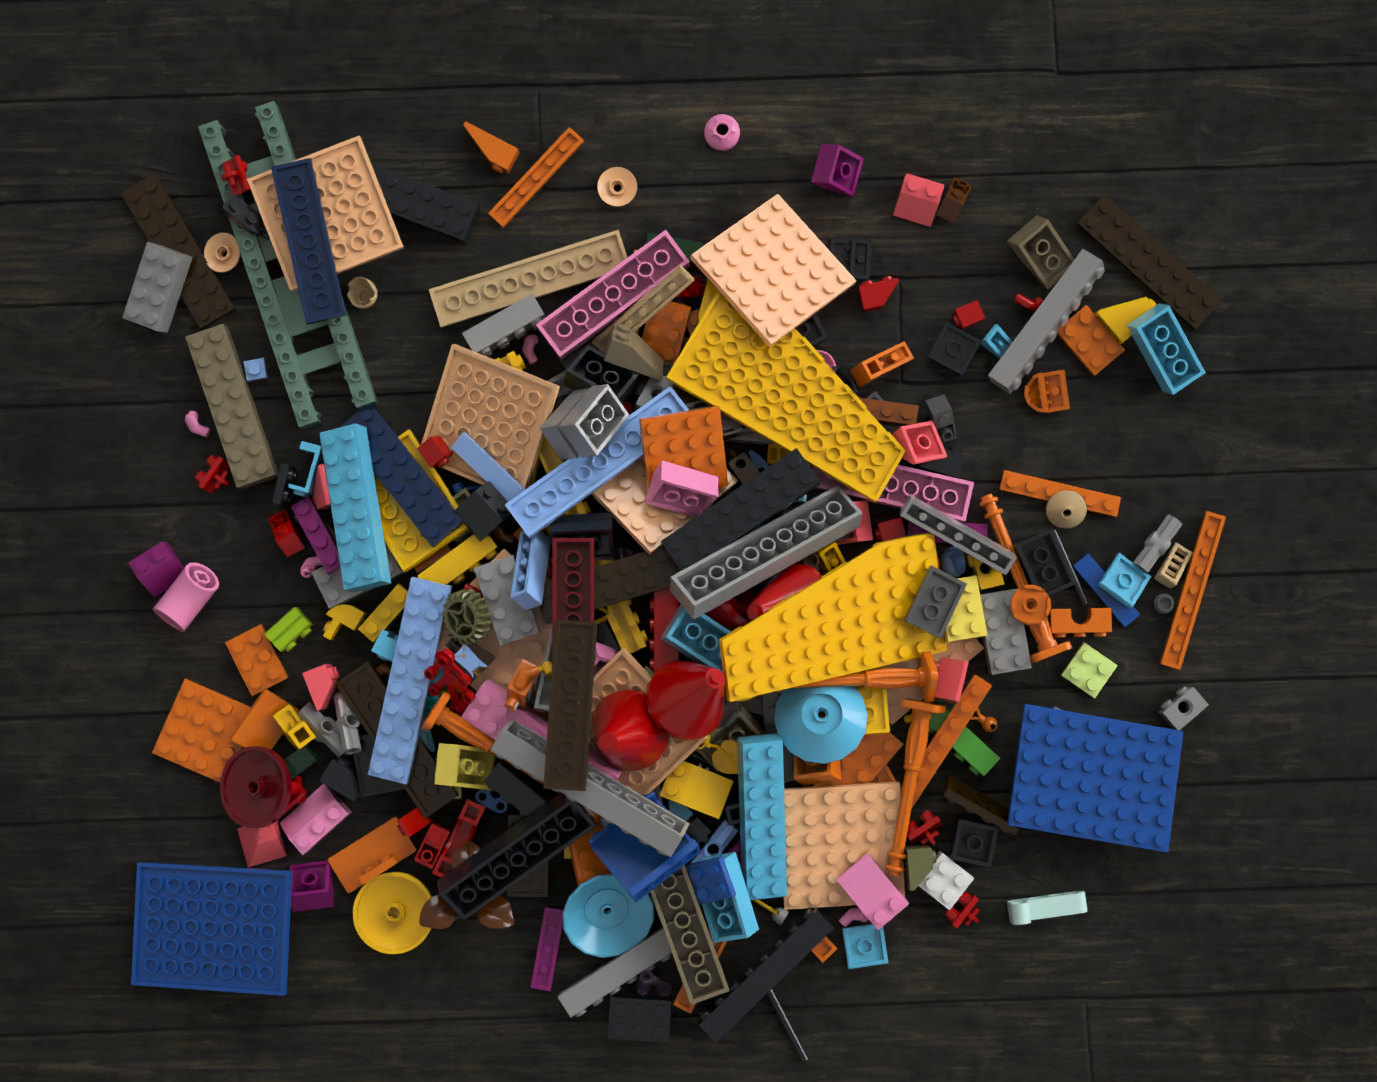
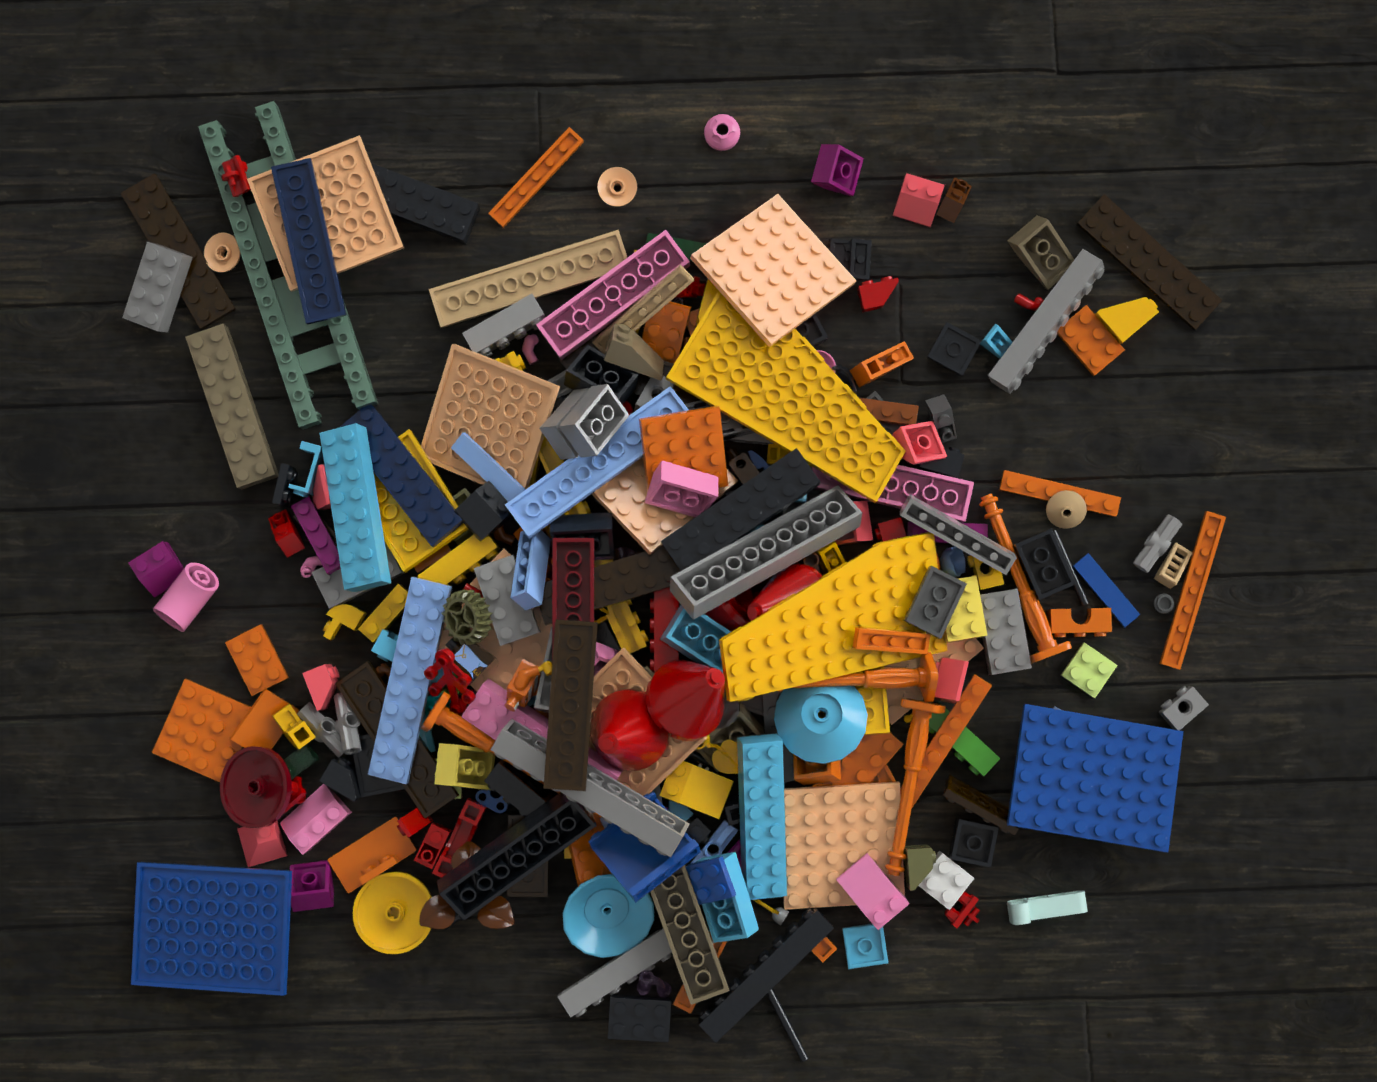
bright pink arm [185,411,210,438] -> none
red hips [195,455,230,494] -> none
black hinge [220,193,270,240] -> none
light blue plate [244,358,268,382] -> none
lime brick [265,607,313,652] -> none
tan hair [347,277,378,309] -> none
red brick [417,435,453,468] -> none
blue hand [452,482,481,494] -> none
orange slope [464,121,520,174] -> none
magenta plate [531,907,563,991] -> none
bright pink arm [839,908,869,927] -> none
red hips [907,810,942,846] -> none
red brick [952,300,985,330] -> none
orange arm [970,708,998,733] -> none
orange plate [1010,585,1051,625] -> none
orange slope [1024,370,1070,413] -> none
medium azure plate [1098,553,1151,609] -> none
medium azure brick [1126,304,1206,395] -> none
none -> orange plate [852,627,931,654]

